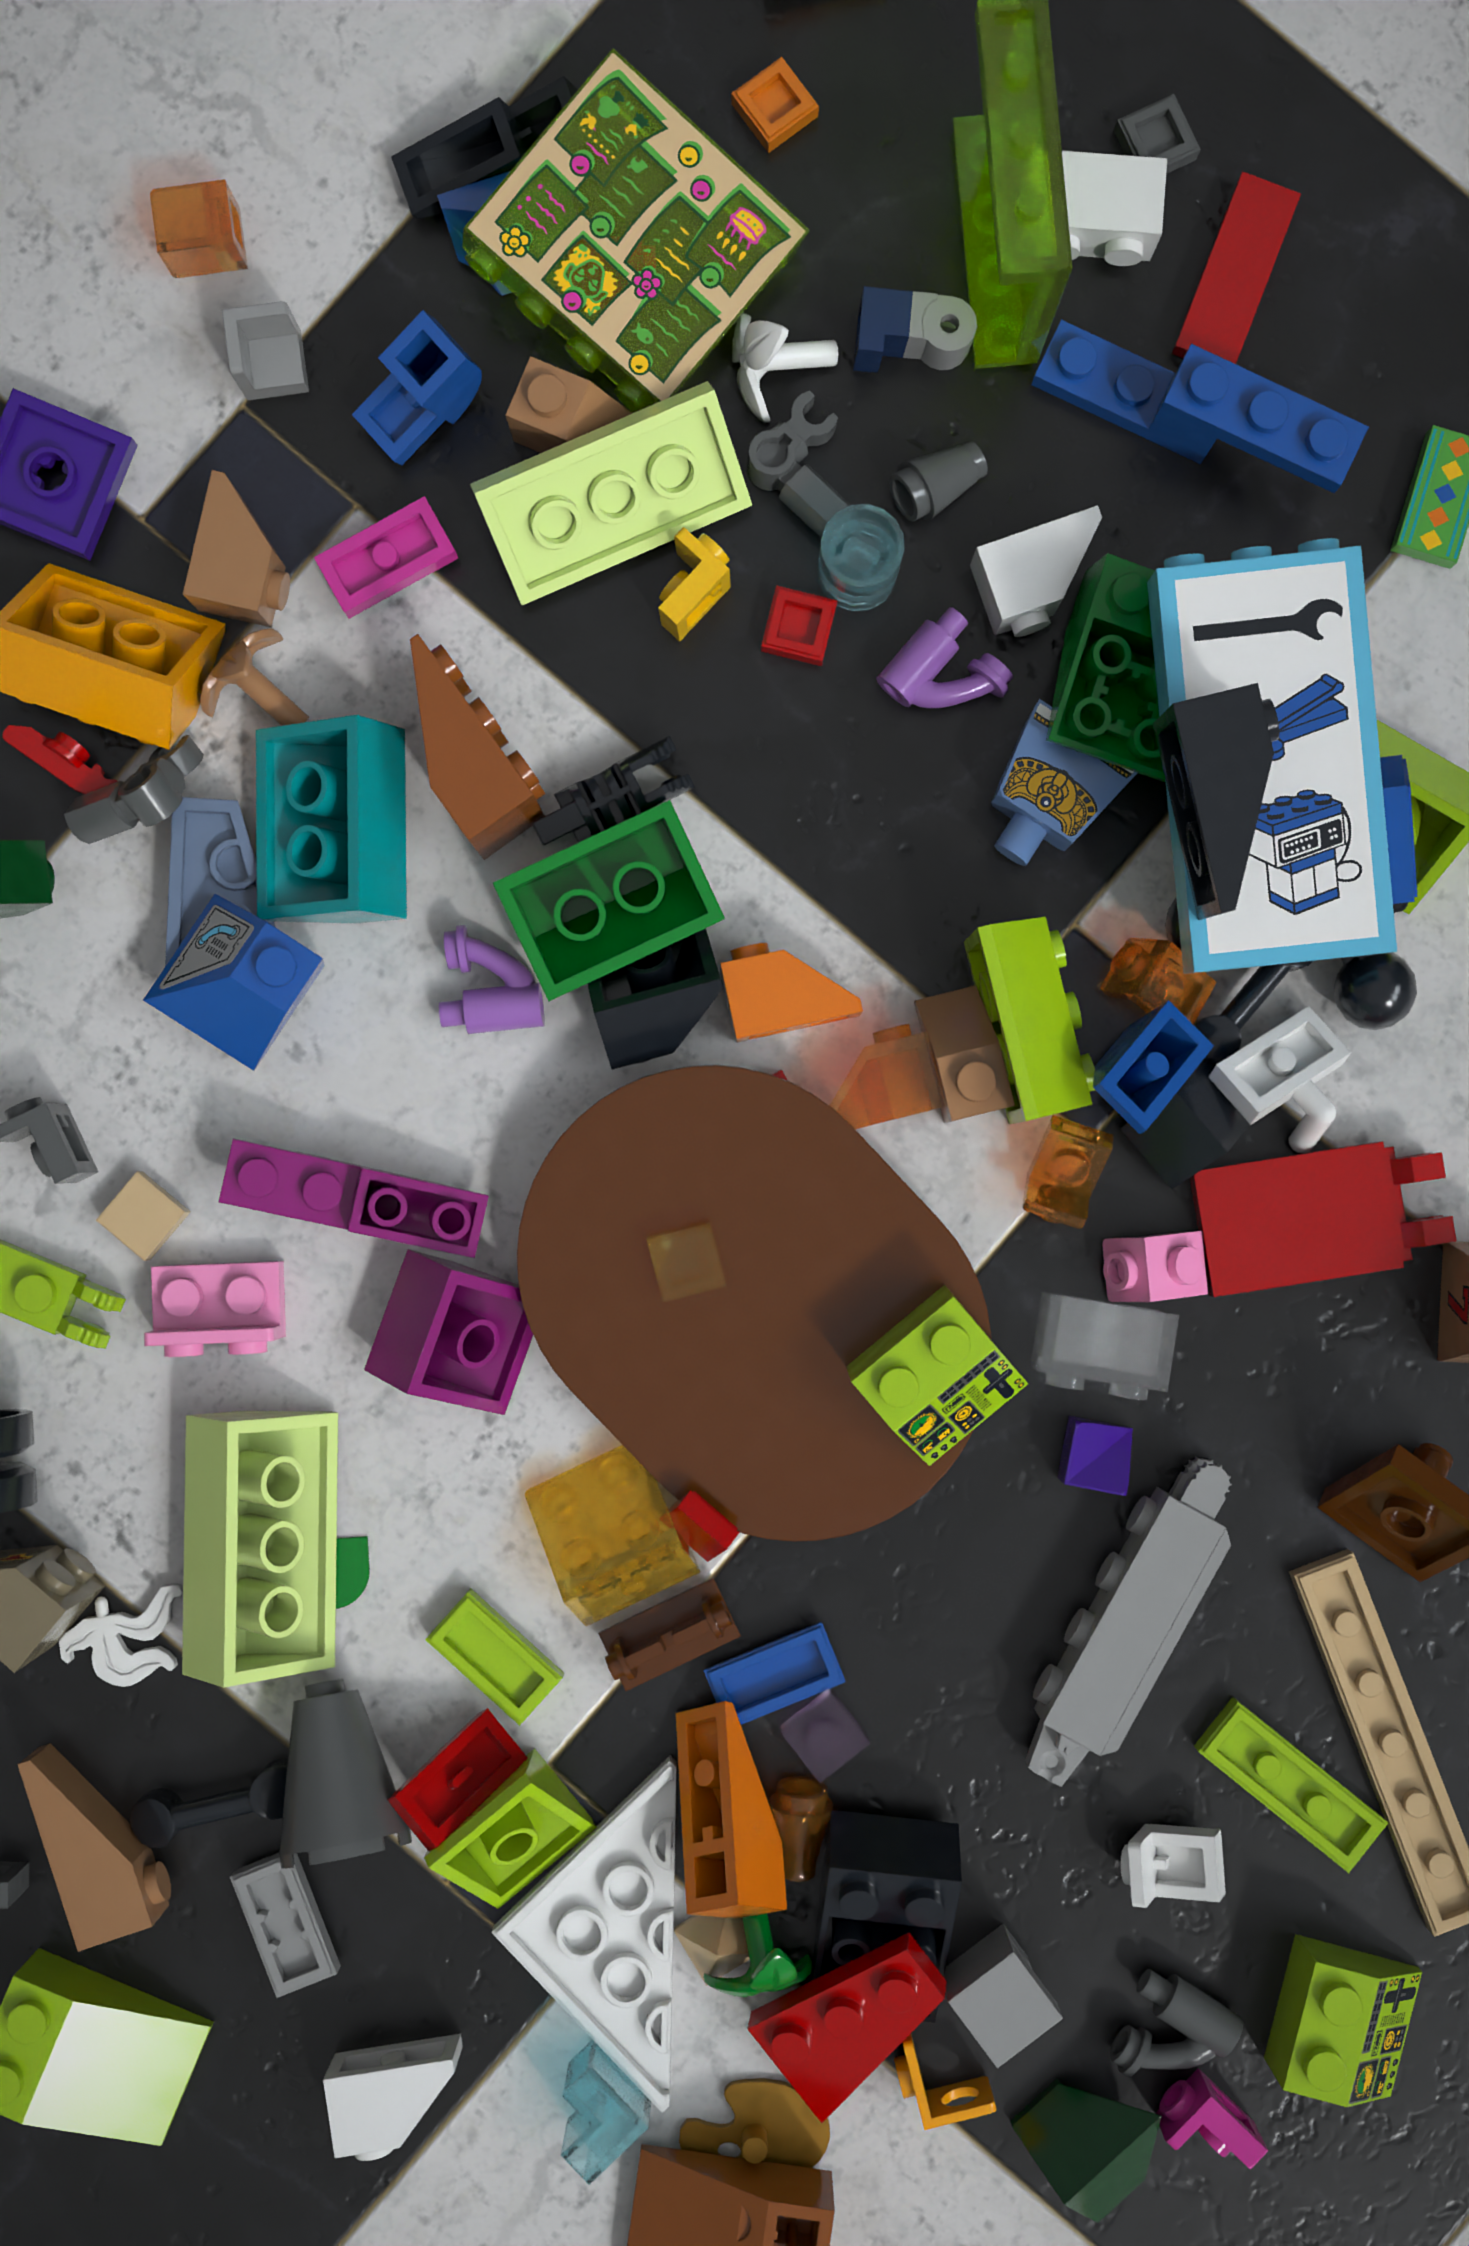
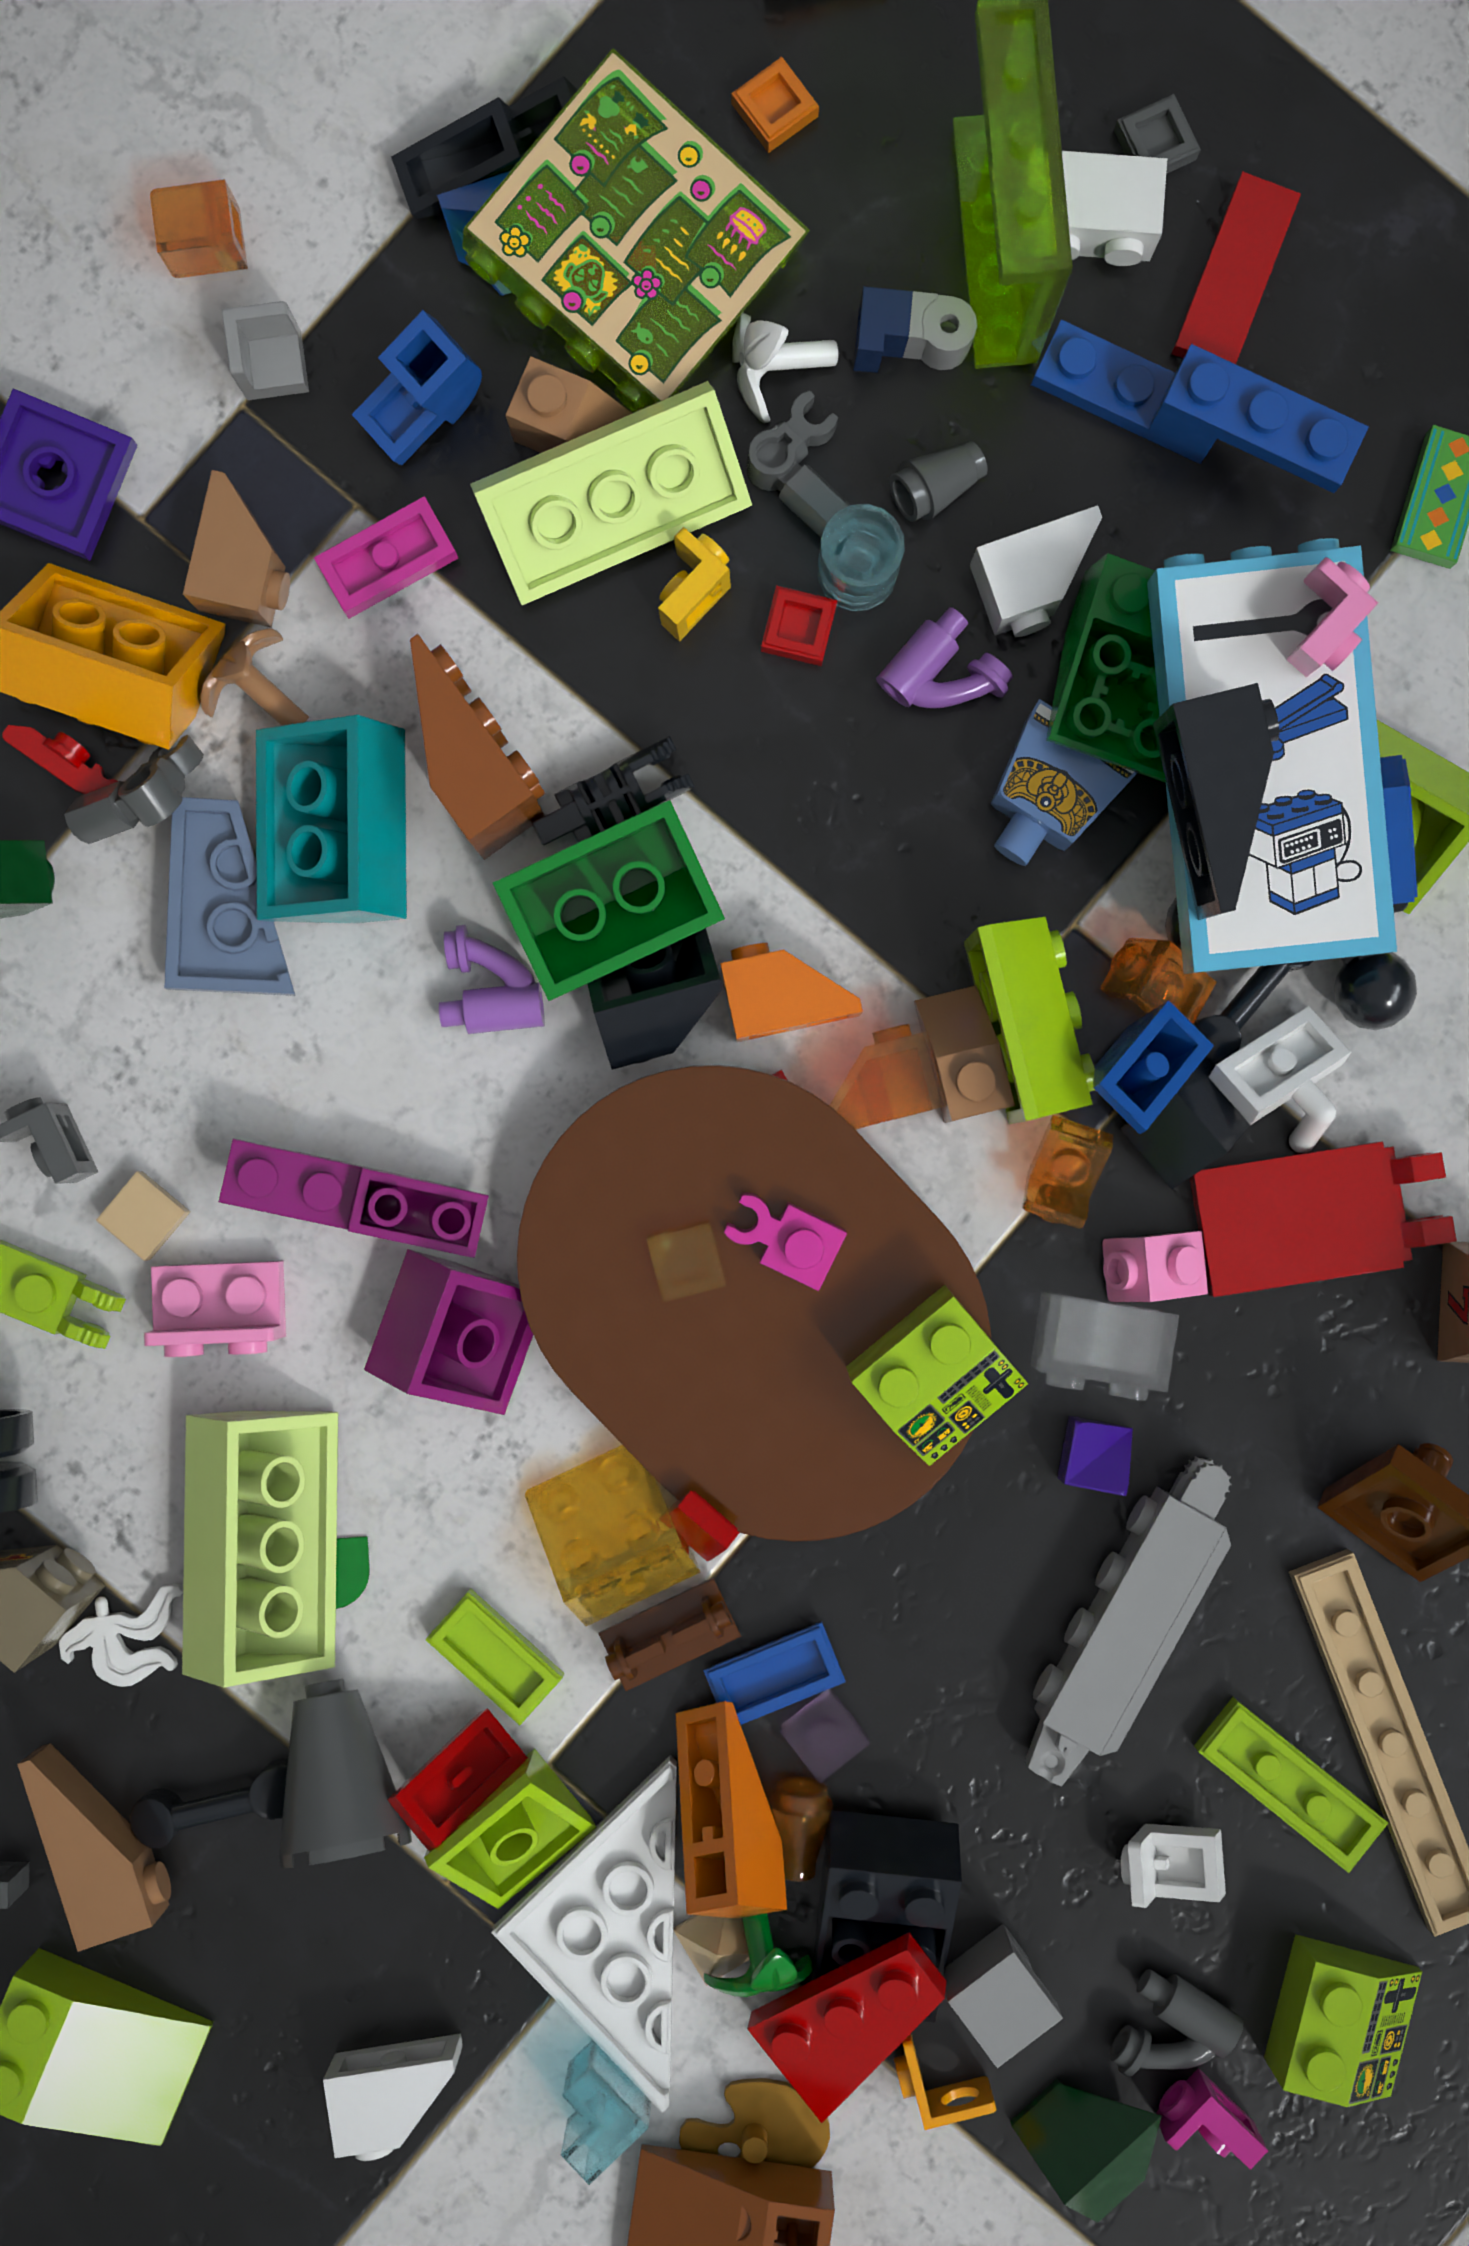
blue slope [143,894,325,1071] -> none
light grey plate [230,1853,341,1998] -> none
none -> dark pink plate [724,1192,847,1291]
none -> bright pink bracket [1286,557,1378,677]

